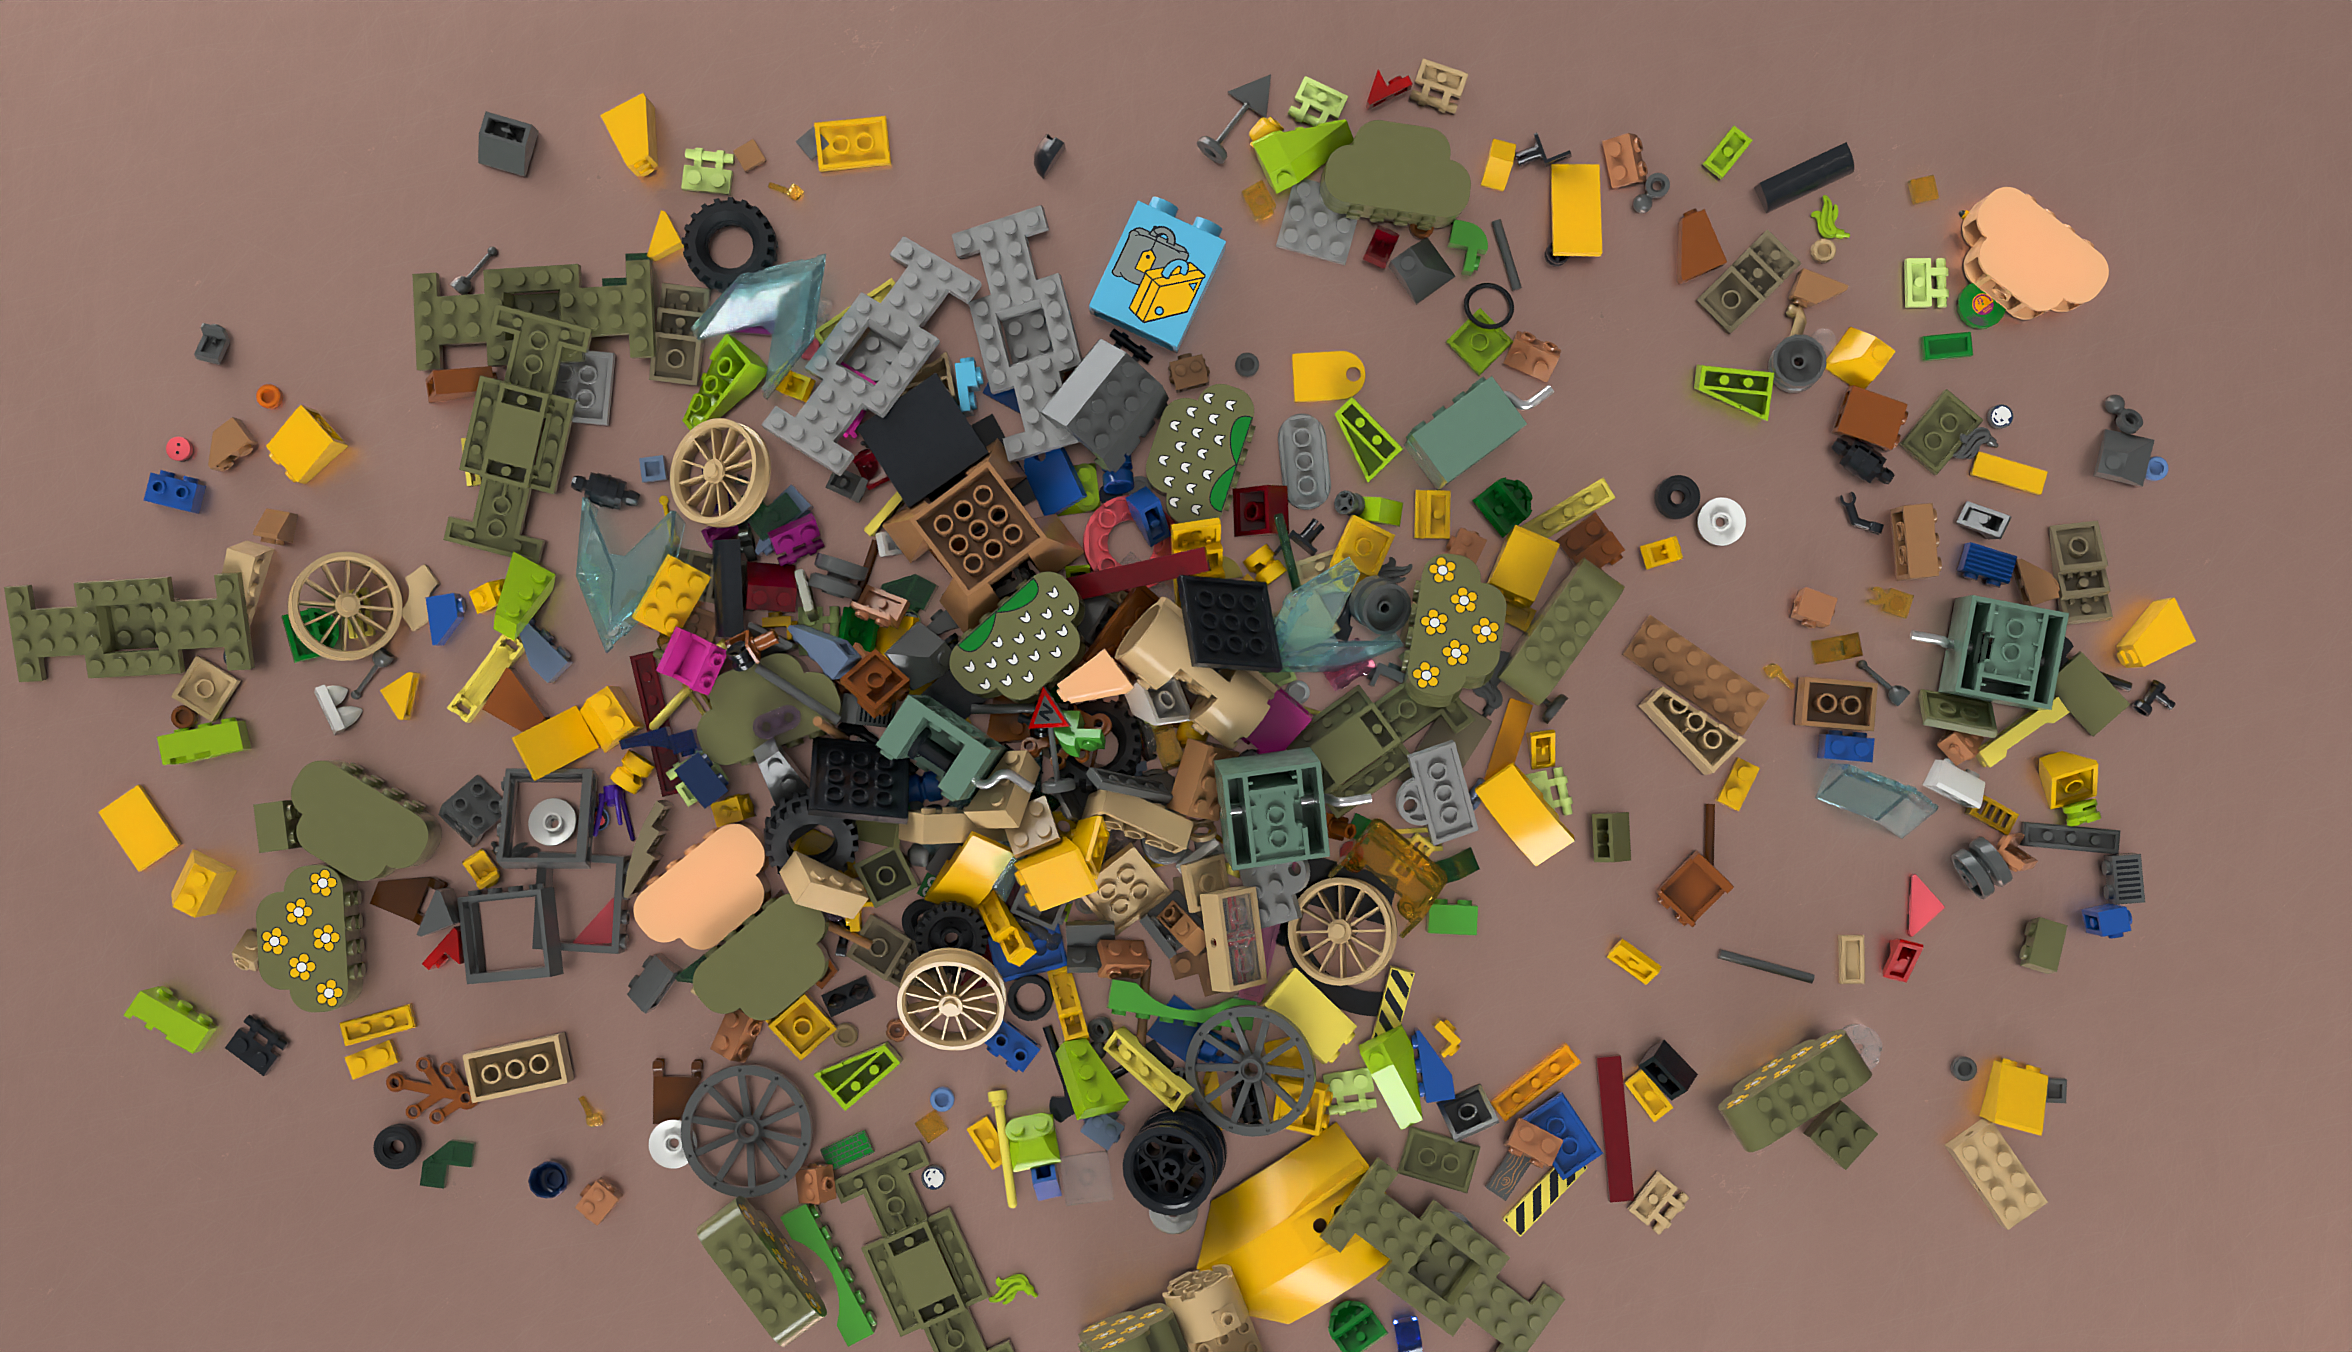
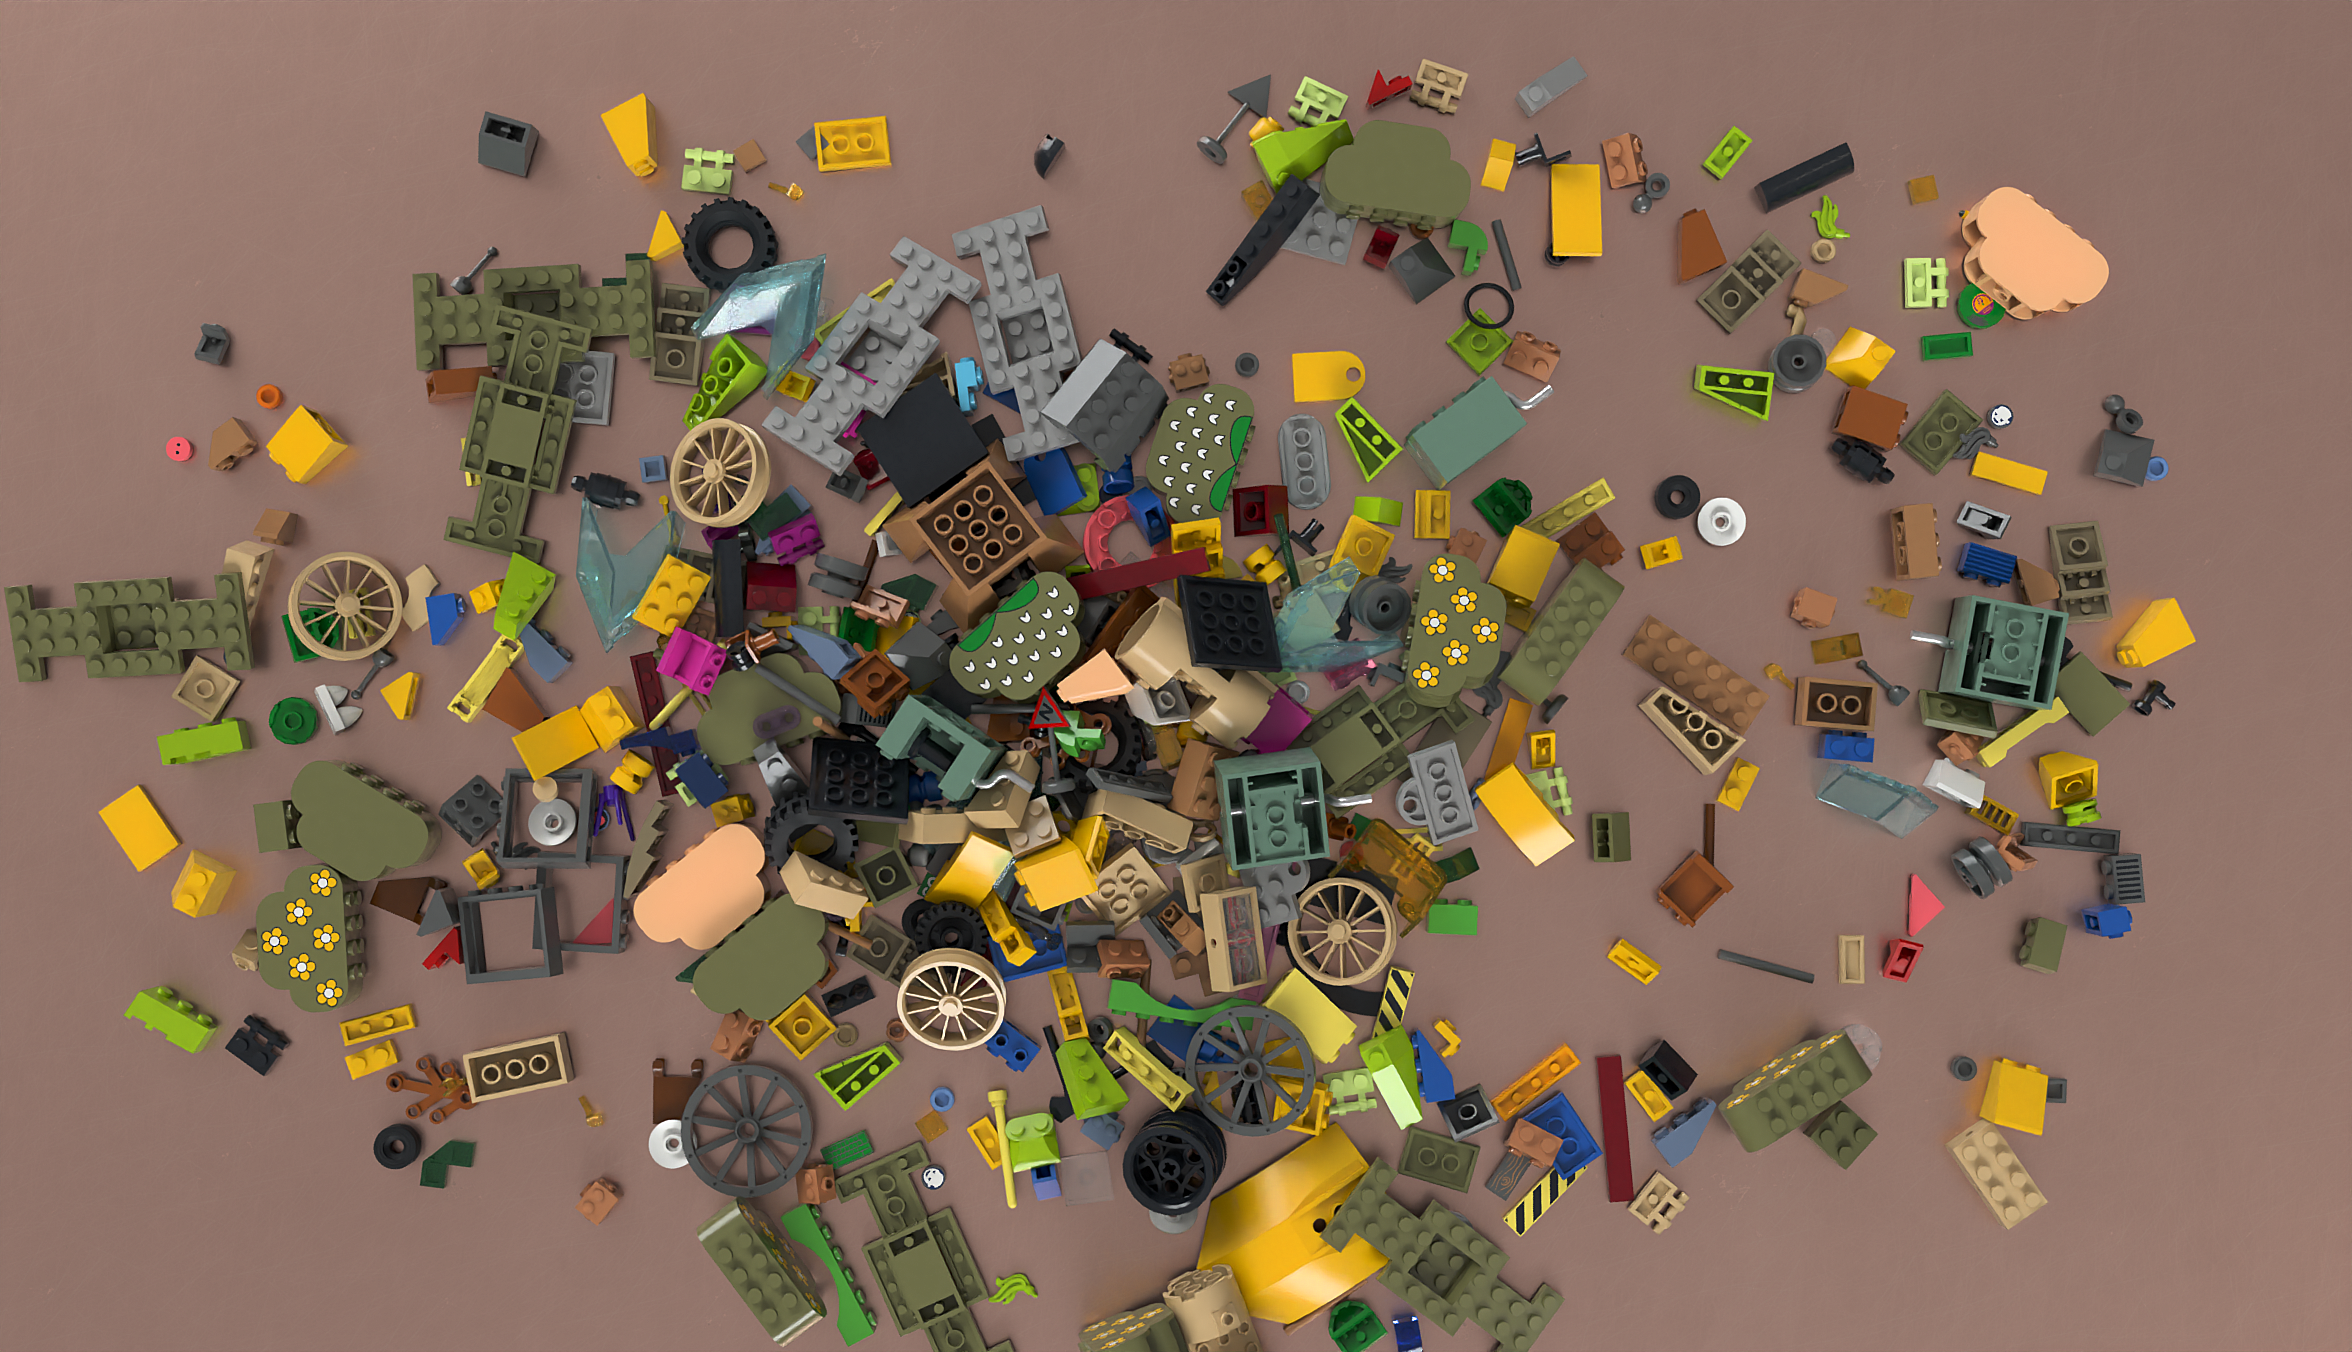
blue brick [143,470,206,514] -> none
dark orange tile [171,705,198,729] -> none
dark blue hair [528,1161,569,1199] -> none
dark grey slope [627,953,683,1014] -> none
tile [794,568,819,622] -> none
black tyre [1007,974,1054,1021] -> none
brick [1089,196,1226,353] -> none
dark grey wheel [1334,490,1365,516] -> none
black arm [1839,492,1884,535] -> none
none -> green tile [269,697,319,745]
none -> clear yellow hand [439,1077,468,1097]
none -> tan tile [533,777,559,802]
none -> black slope [1206,174,1320,306]
none -> tan arm [1272,575,1292,609]
none -> medium nougat bar [1283,1278,1368,1336]
none -> light grey slope [1515,56,1588,118]
none -> sand blue slope [1651,1098,1717,1168]

